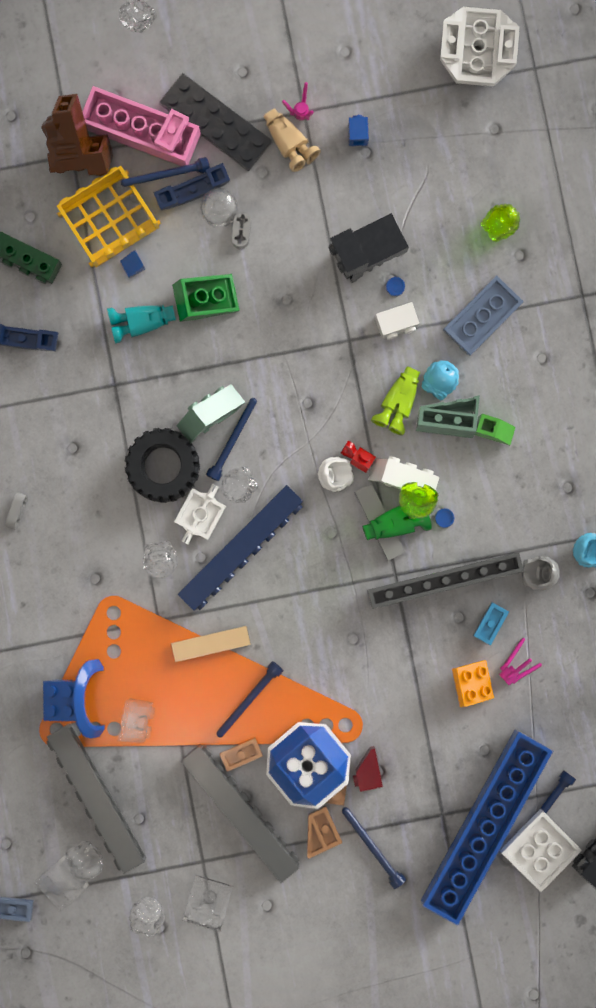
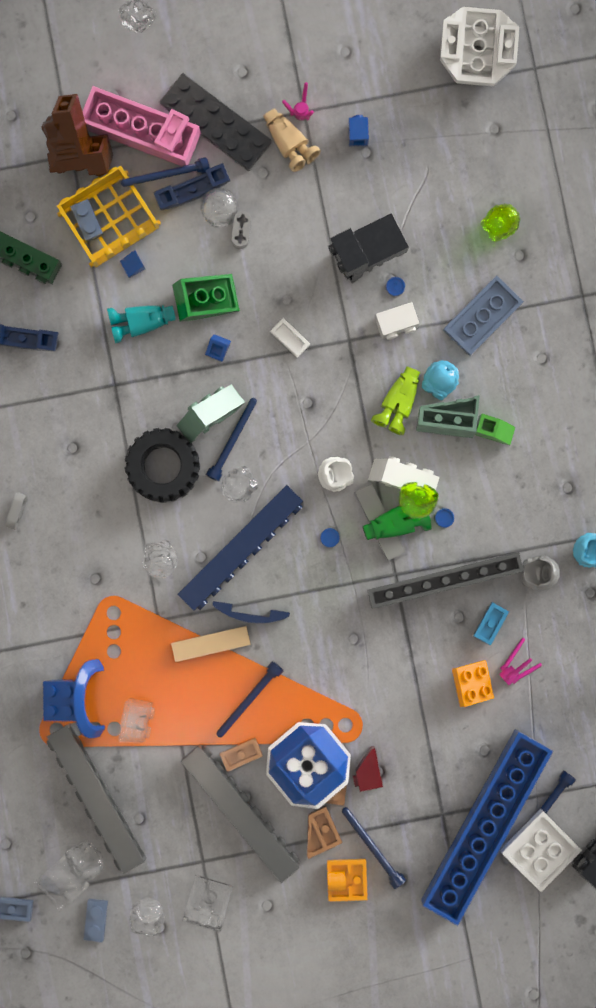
white plate [174,484,226,545] -> none
red plate [341,441,376,473] -> none
none -> sand blue plate [70,199,104,243]
none -> sand blue plate [83,899,108,942]
none -> blue slope [205,334,231,362]
none -> dark blue slope [213,601,290,623]
none -> white tile [270,318,310,358]
none -> blue piece [321,528,340,547]
none -> light orange plate [327,859,367,901]

